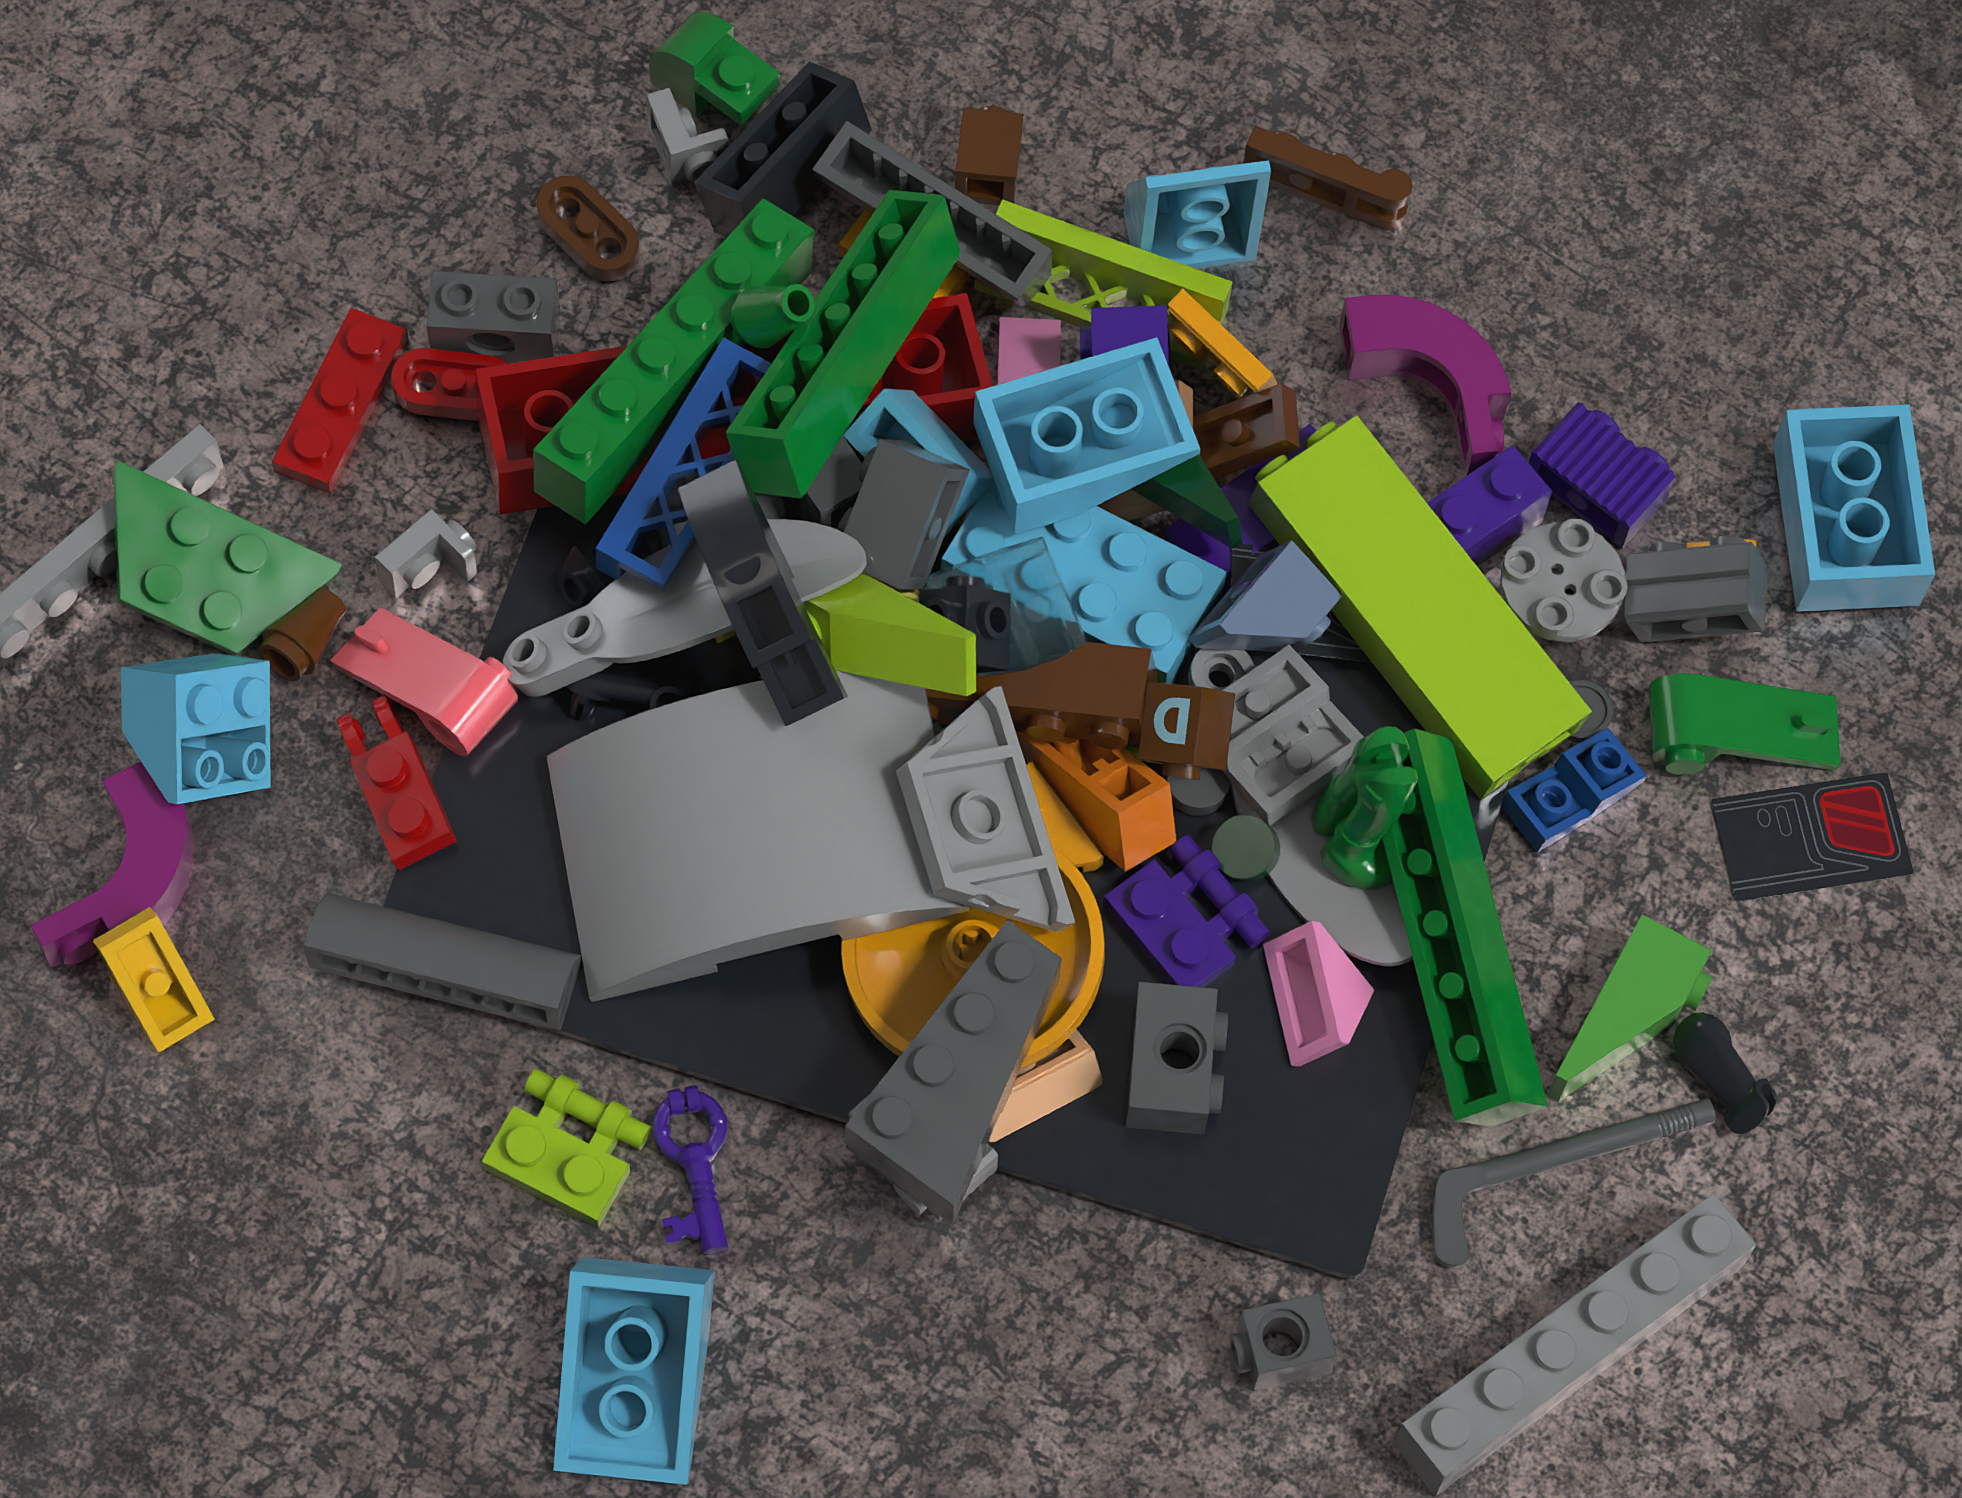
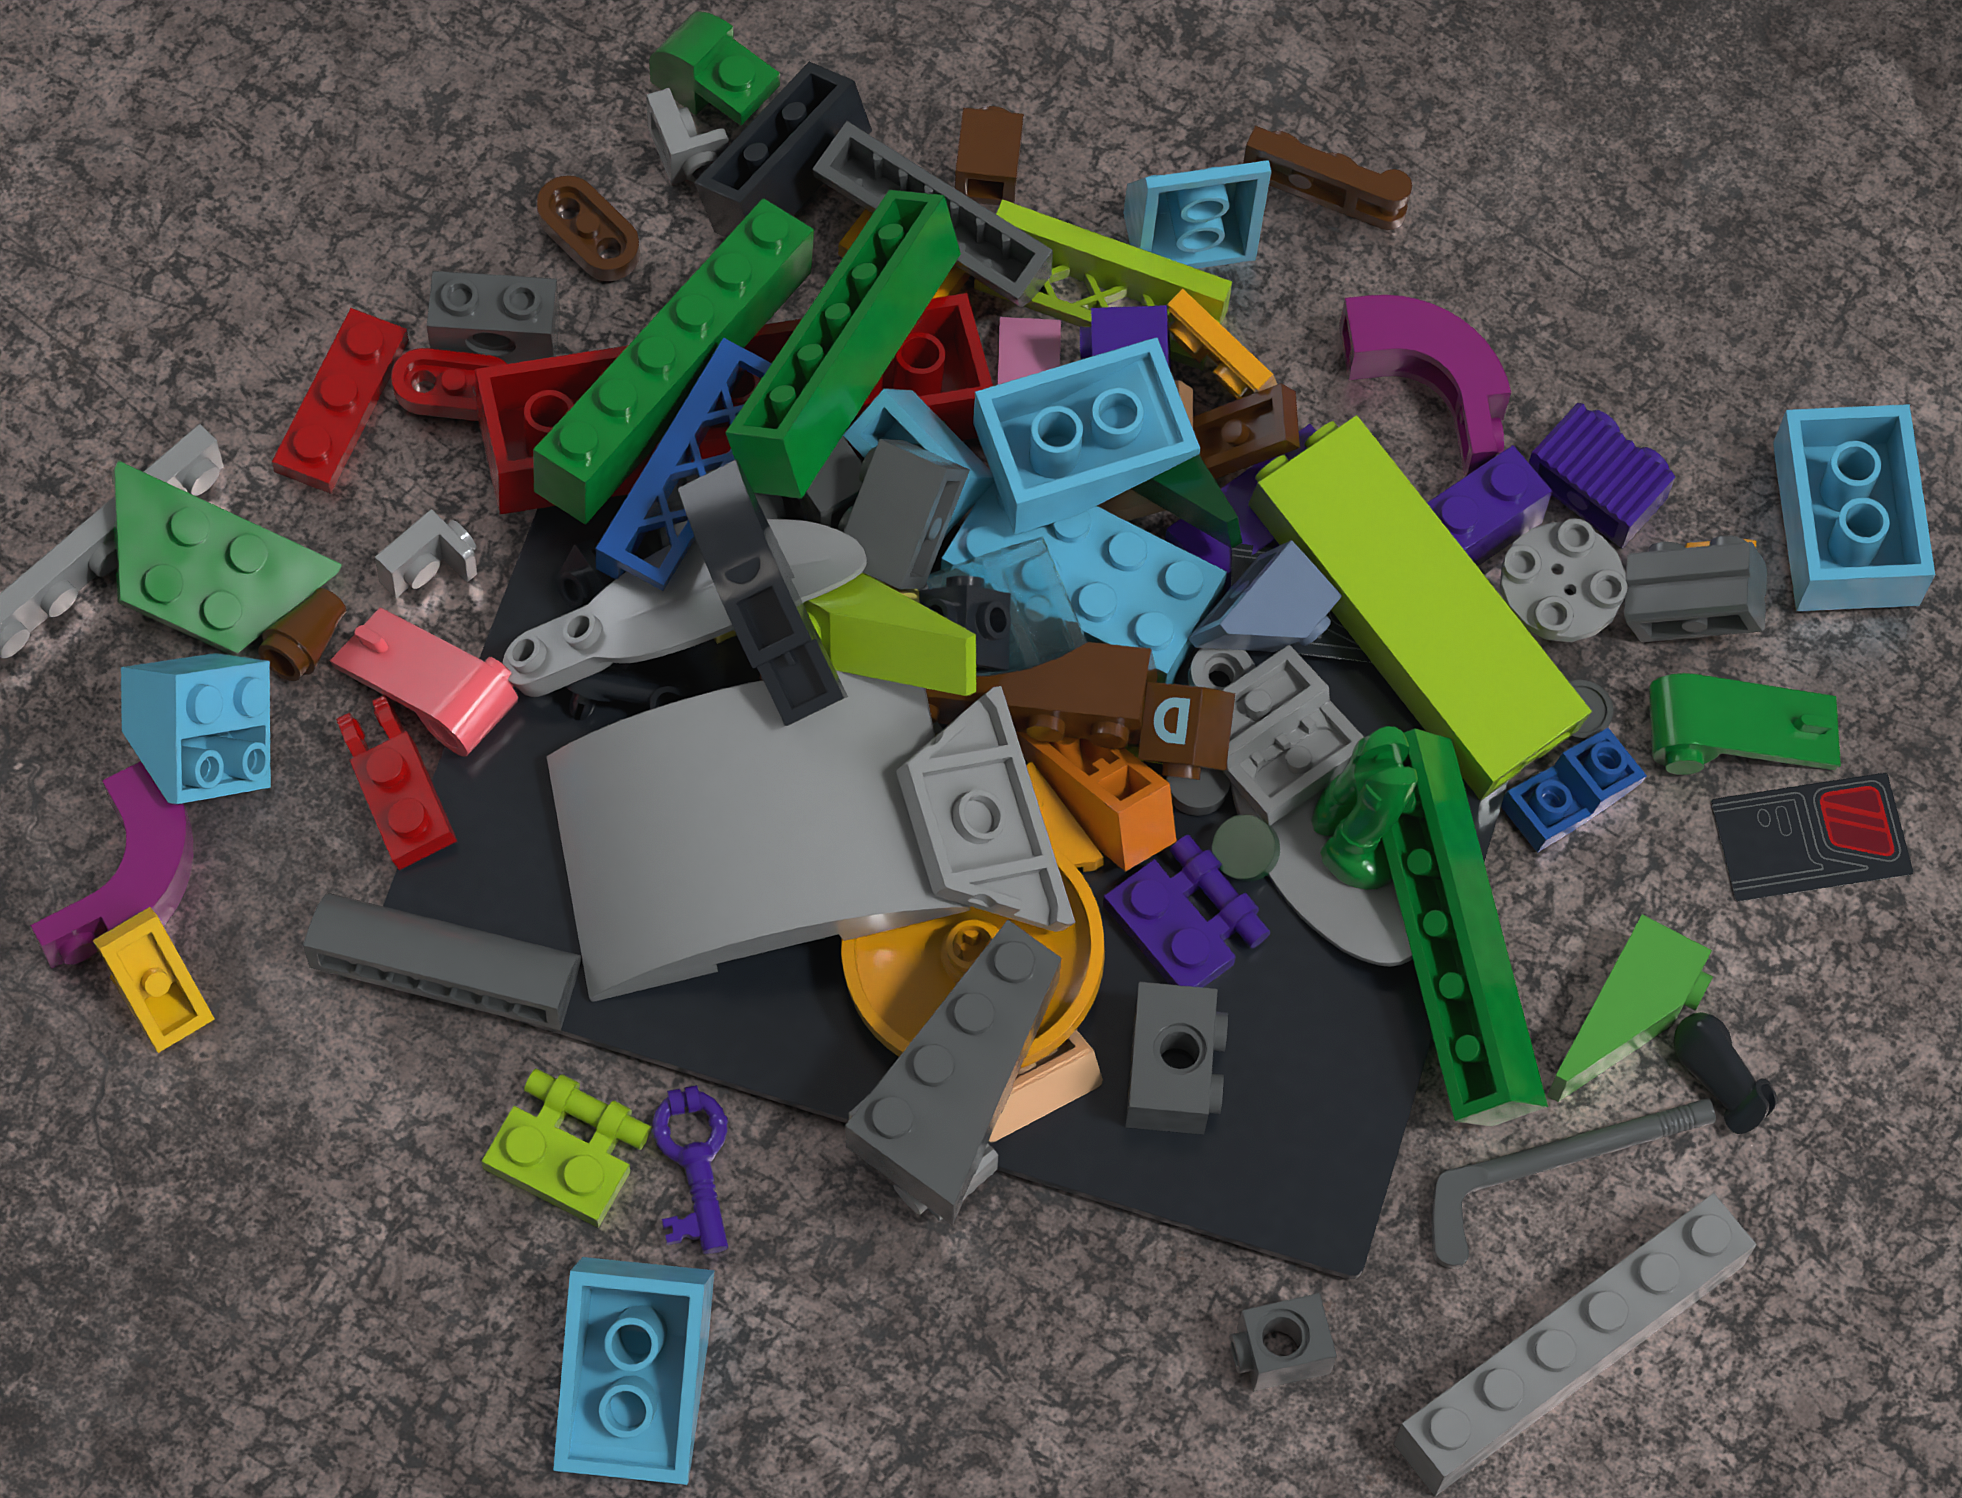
green cone [730,284,815,349] -> none
bright pink slope [1263,921,1374,1067] -> none

